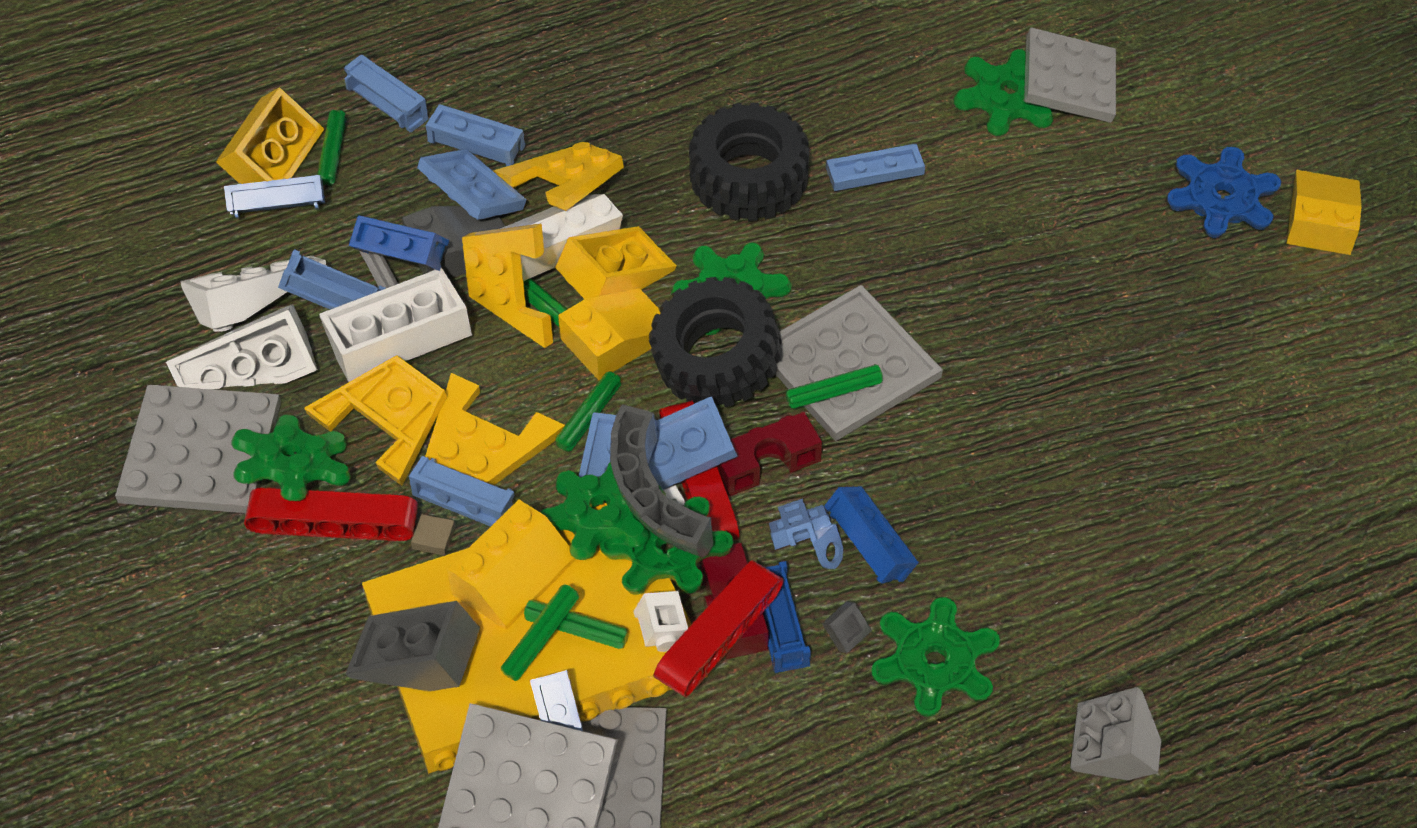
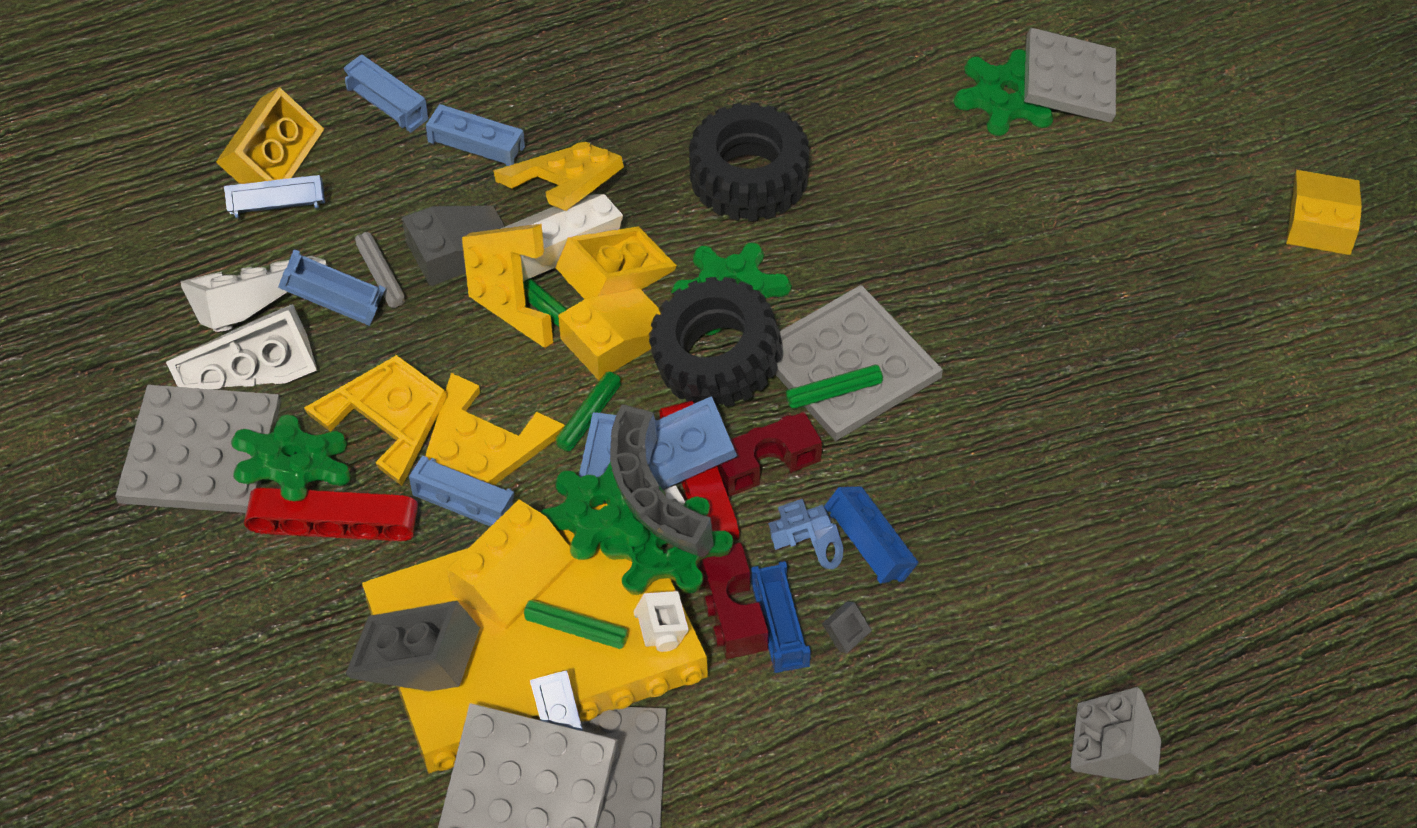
green axle [317,109,346,186] -> none
white slope [319,267,472,382] -> none
blue container [349,215,449,271] -> none
dark tan tile [411,514,456,556] -> none
medium blue plate [417,149,527,220] -> none
green axle [501,584,579,681] -> none
red beam [653,560,784,698] -> none
medium blue plate [826,144,925,191] -> none
green plate [871,597,1000,718] -> none
blue plate [1167,147,1281,238] -> none

